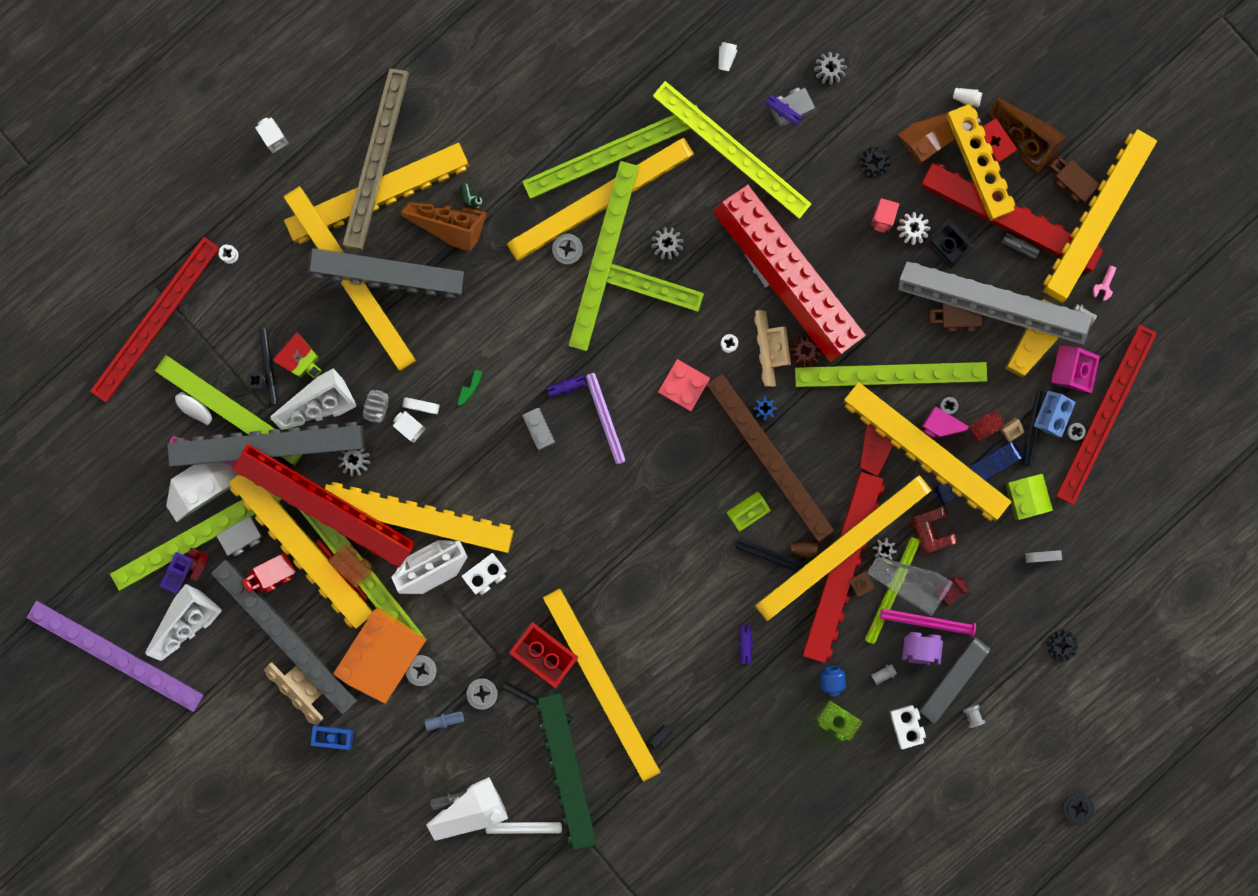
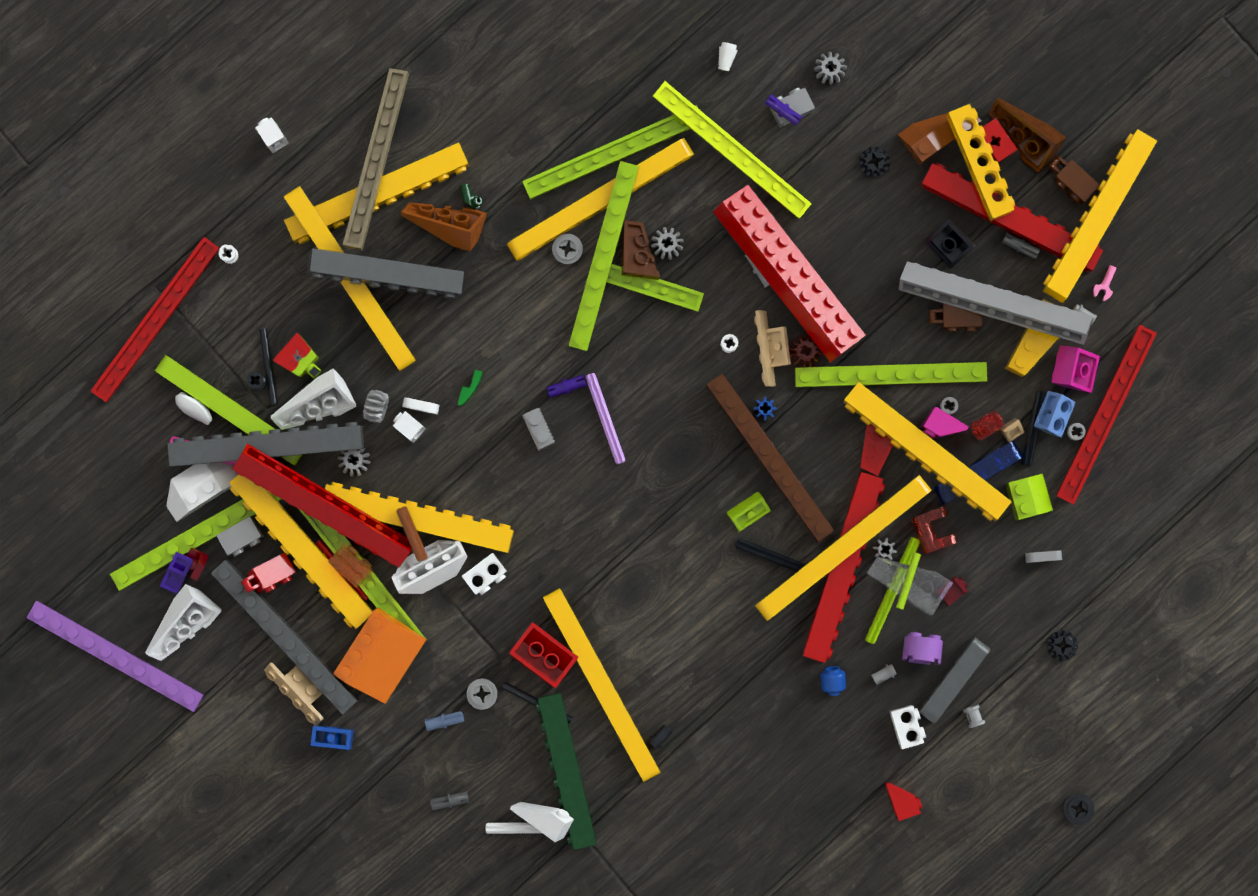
light grey gear [406,655,437,686] -> none
white wedge [426,777,508,841] -> none
coral plate [658,359,710,412] -> none
dark purple pin [738,625,753,664] -> none
reddish brown cone [791,541,819,560] -> none
clear neon green brick [817,700,863,741] -> none
reddish brown bracket [849,571,875,597] -> none
coral brick [871,198,899,233] -> none
dark pink axle [880,609,976,638] -> none
white gear [897,212,930,245] -> none
white cone [953,88,983,108] -> none
none -> dark orange axle [396,506,428,562]
none -> white slope [510,802,574,842]
none -> reddish brown wing [621,220,660,280]
none -> red slope [884,782,922,821]
none -> lime bar [896,552,921,610]

